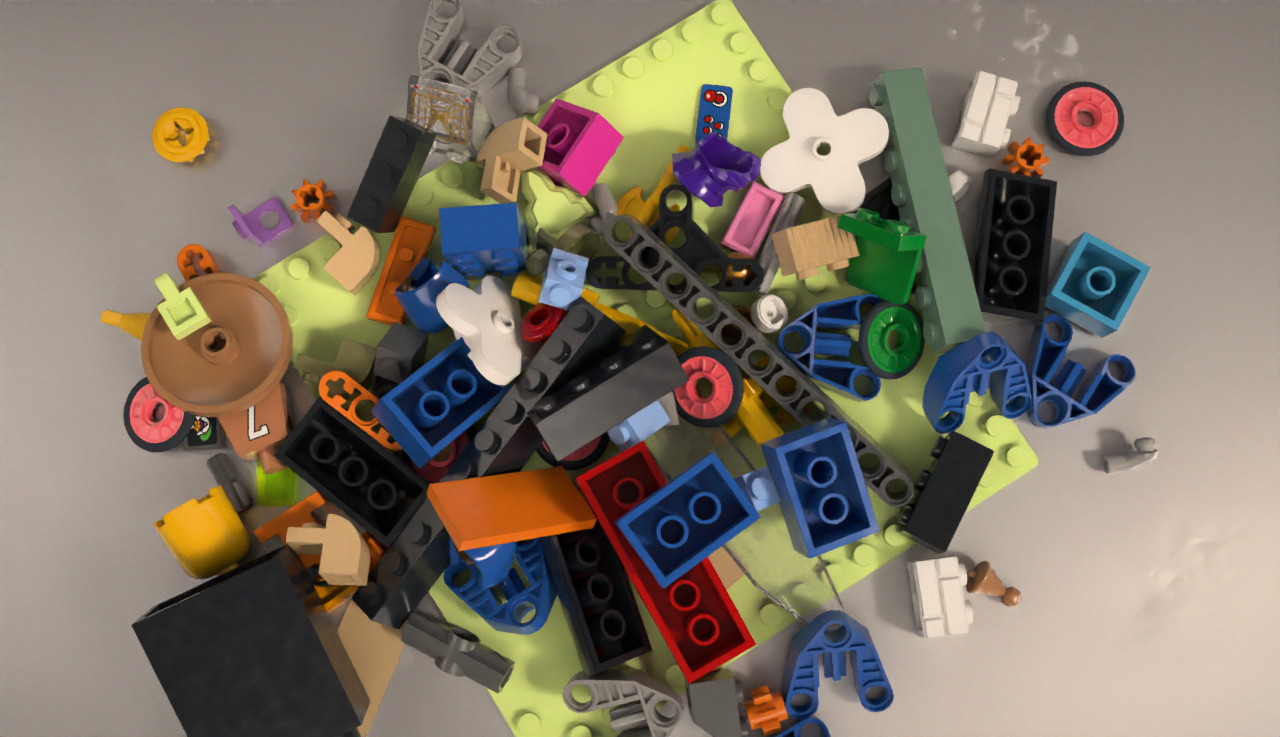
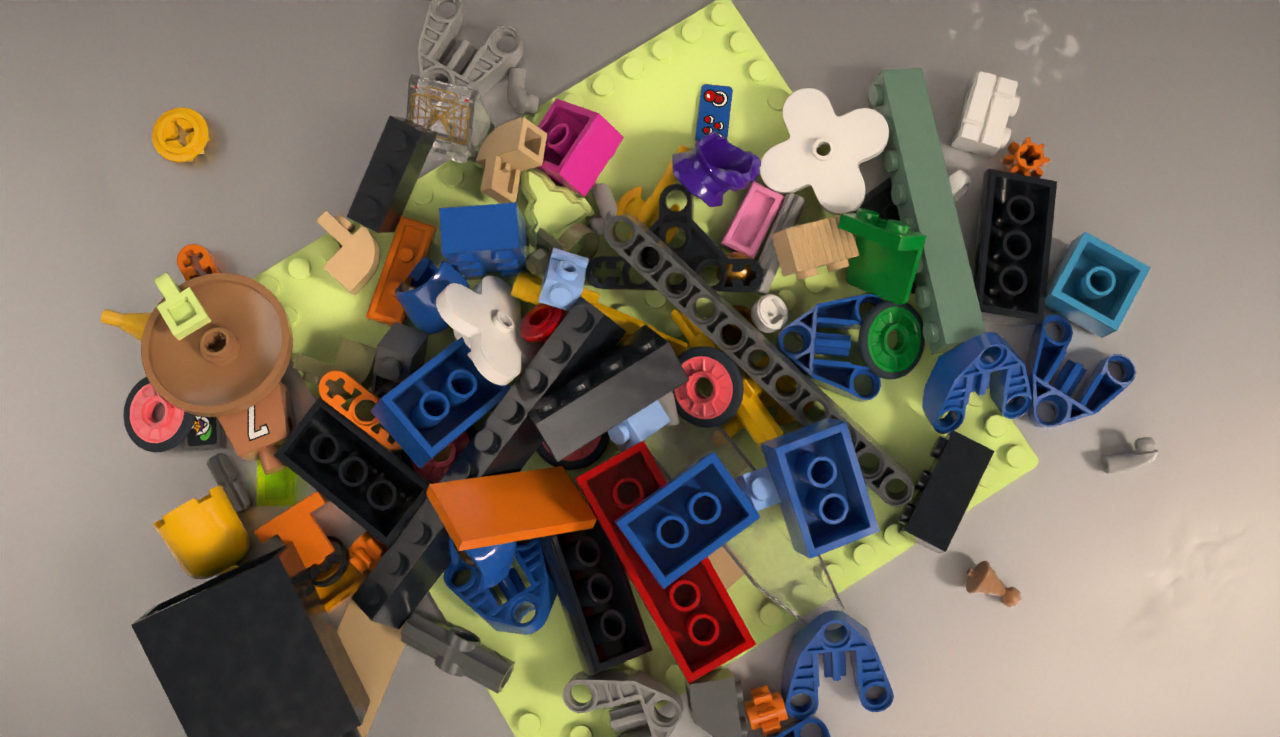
medium lavender bracket [228,197,294,247] -> none
tan brick [286,514,370,586] -> none
orange gear [290,179,337,224] -> none
white brick [907,556,973,638] -> none
coral wheel [1046,81,1124,156] -> none

